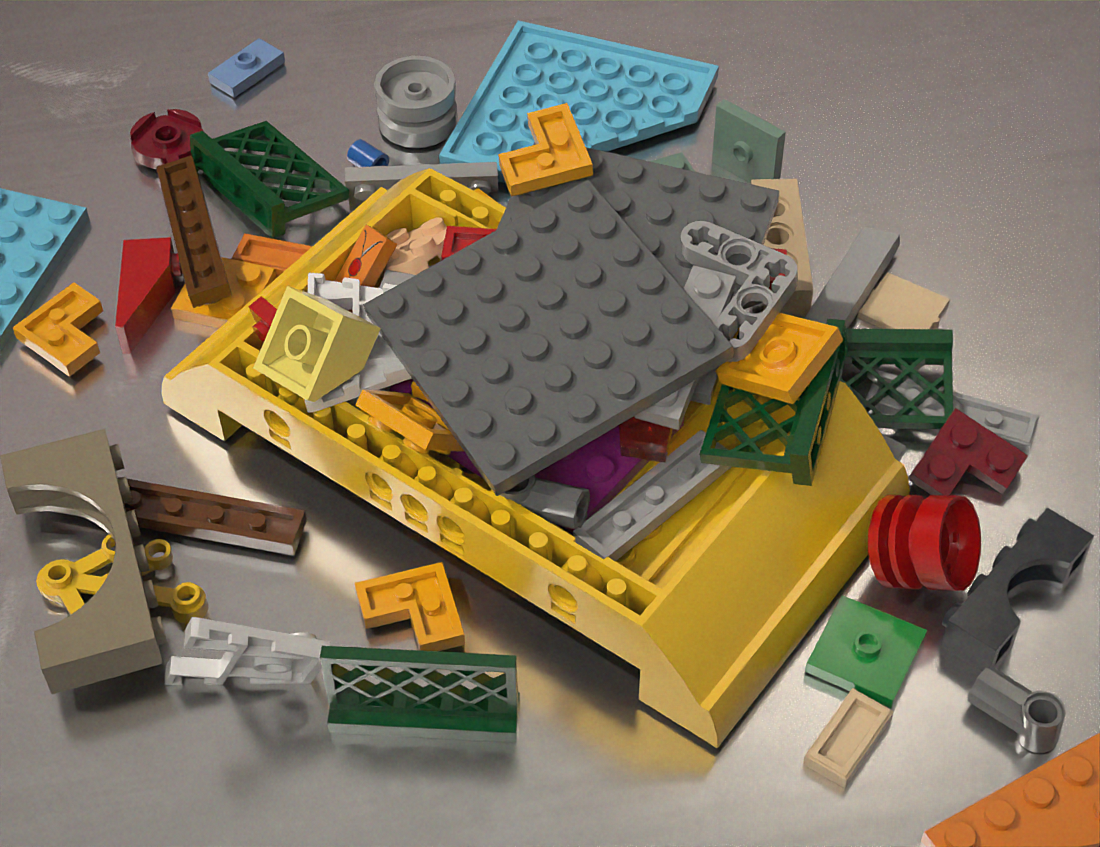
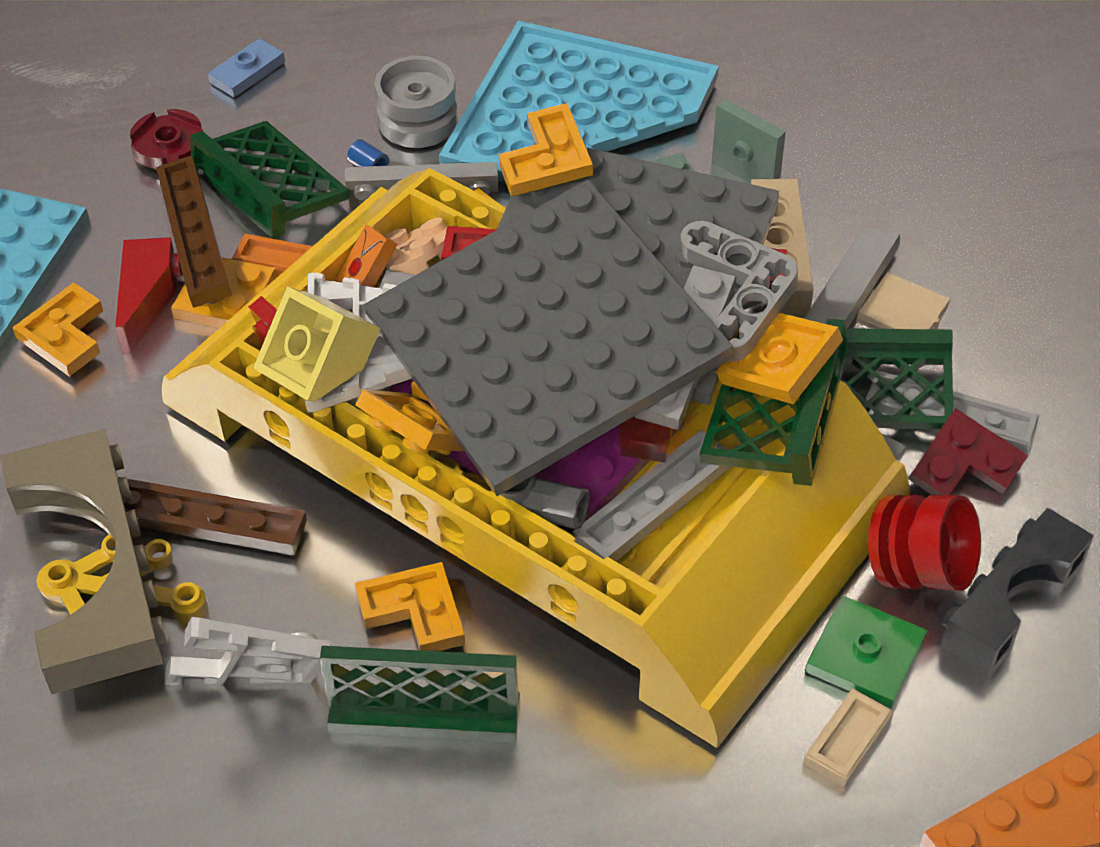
dark grey piece [967,666,1066,753] -> none

